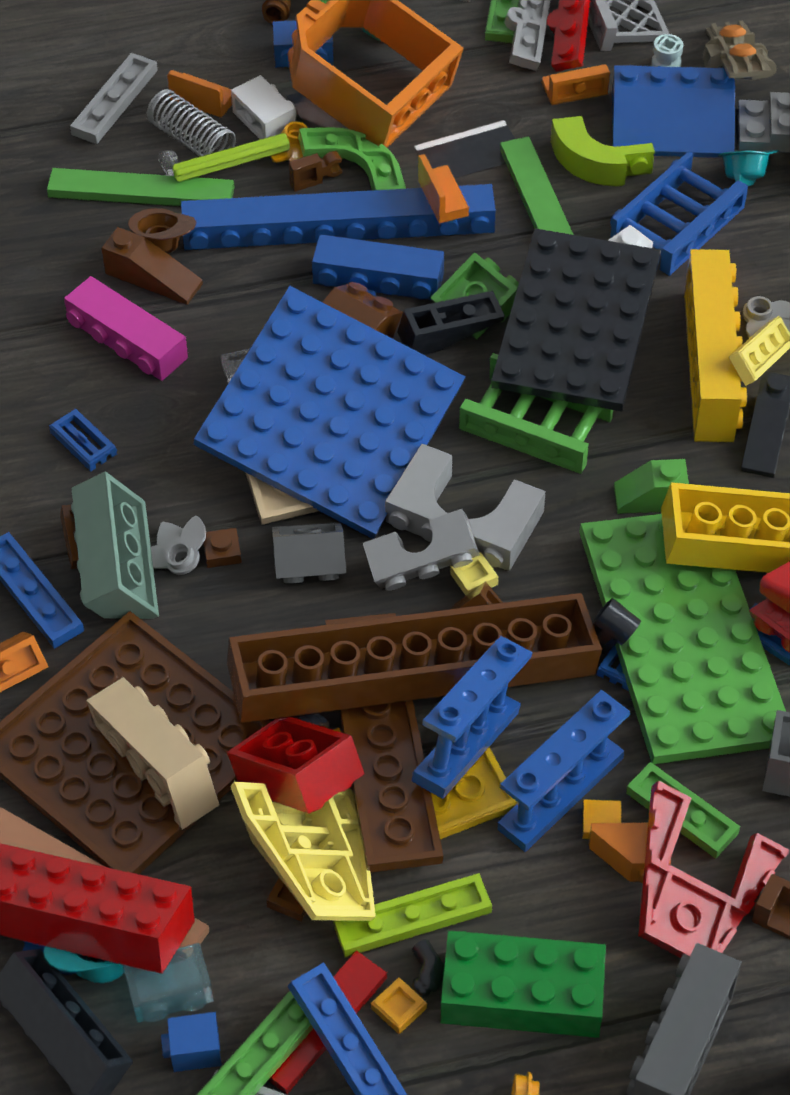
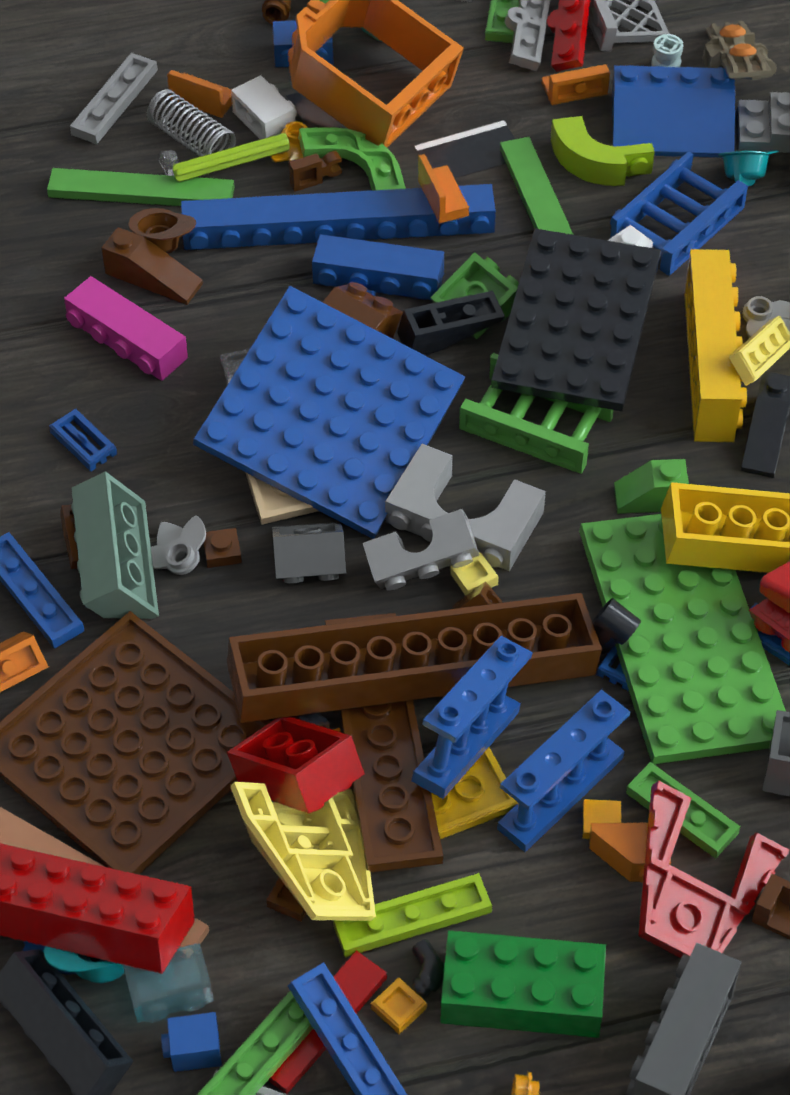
tan wedge [87,677,219,830] -> none

